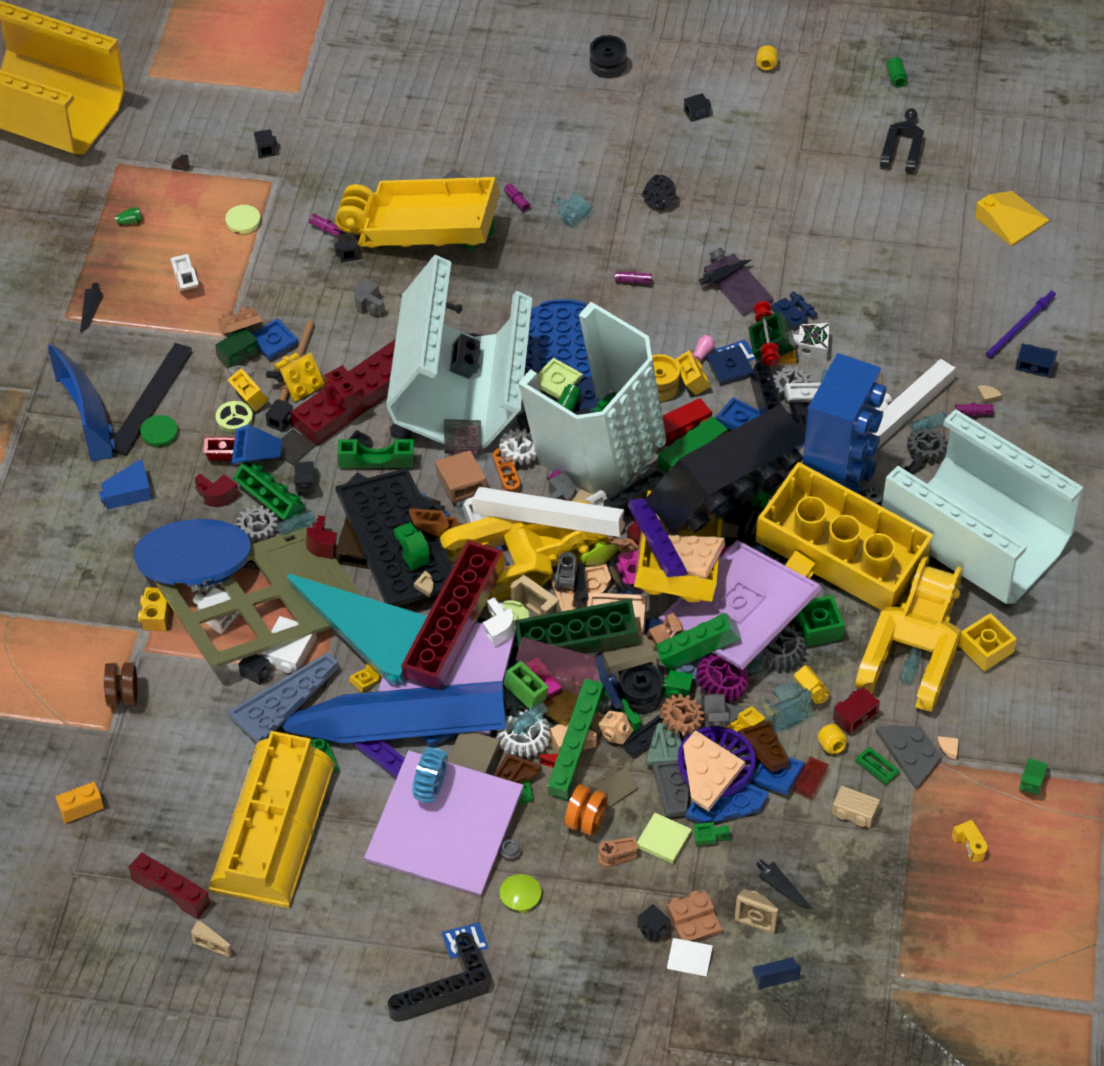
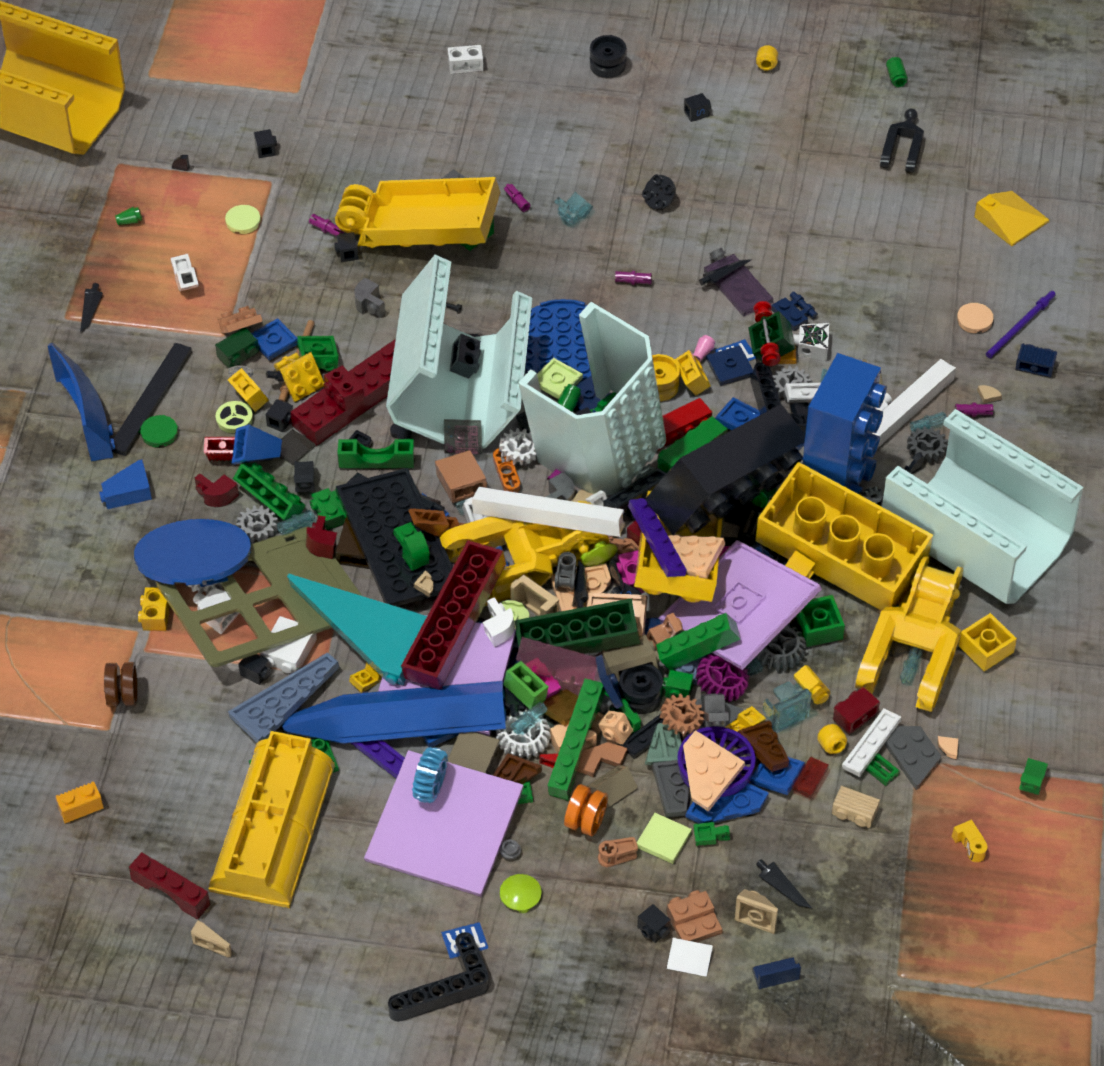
none -> green plate [297,336,338,371]
none -> green plate [309,488,347,530]
none -> white brick [448,45,483,74]
none -> nougat tile [577,742,627,777]
none -> white tile [842,708,901,777]
none -> light nougat tile [957,303,993,333]

